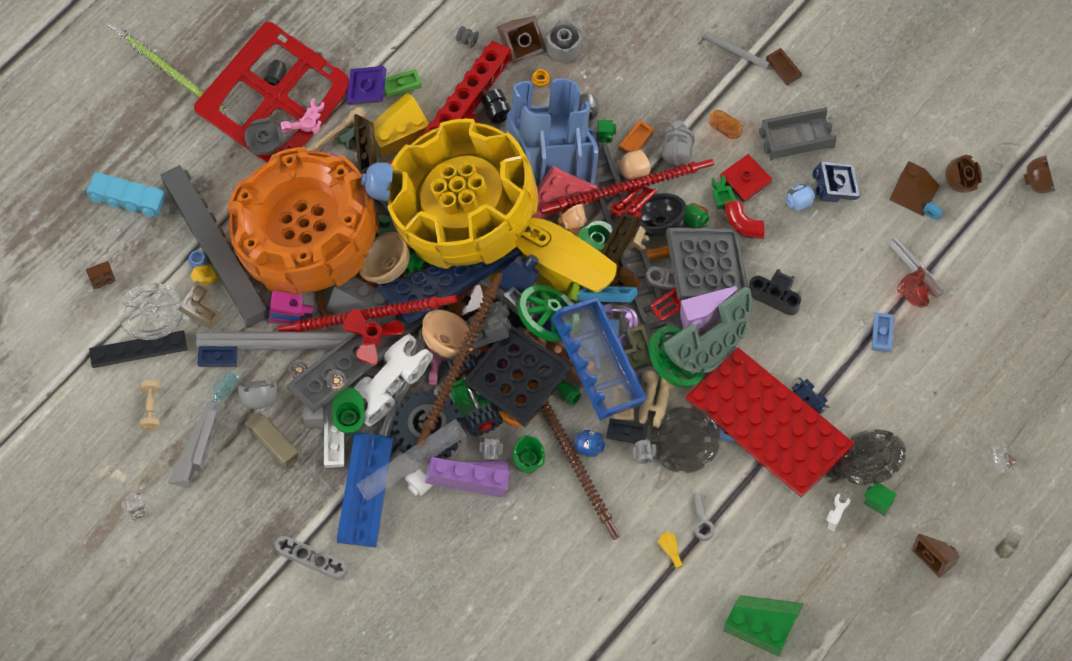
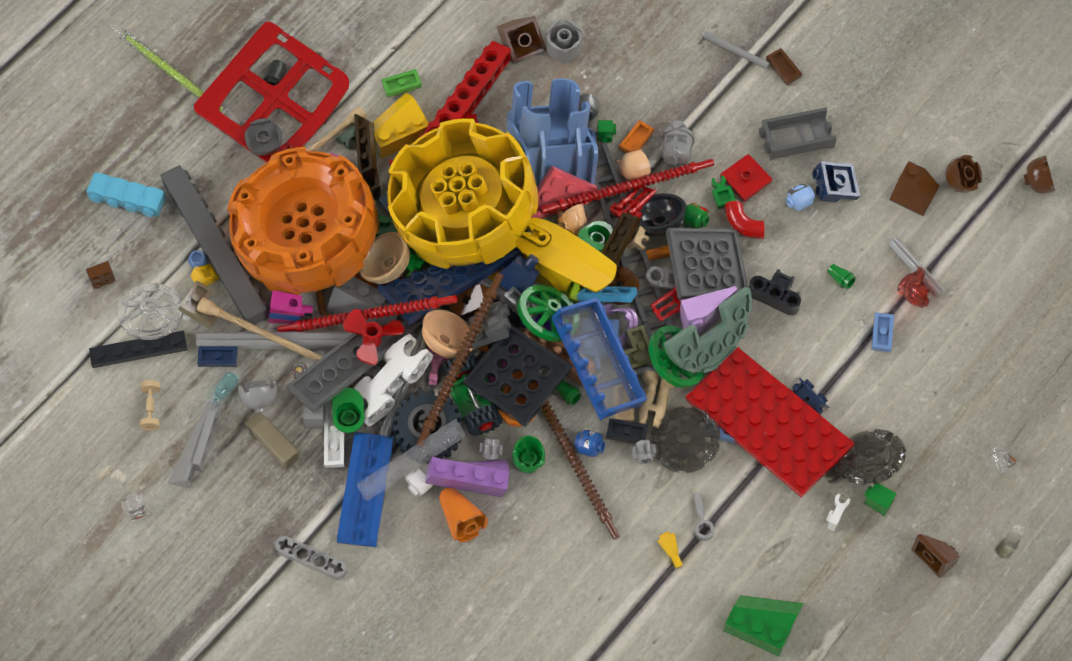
bright pink piece [280,98,324,134] -> none
clear tile [326,370,346,390] -> none
dark purple plate [347,66,387,105] -> none
medium blue cylinder [361,162,392,201] -> none
dark grey bush [455,26,479,48] -> none
black wheel [481,89,511,124] -> none
light orange plate [532,69,550,87] -> none
clear orange plate [709,110,743,139] -> none
dark azure tile [923,203,943,220] -> none
none -> tan hose [197,297,323,362]
none -> orange cone [439,488,488,543]
none -> green cone [827,264,856,289]

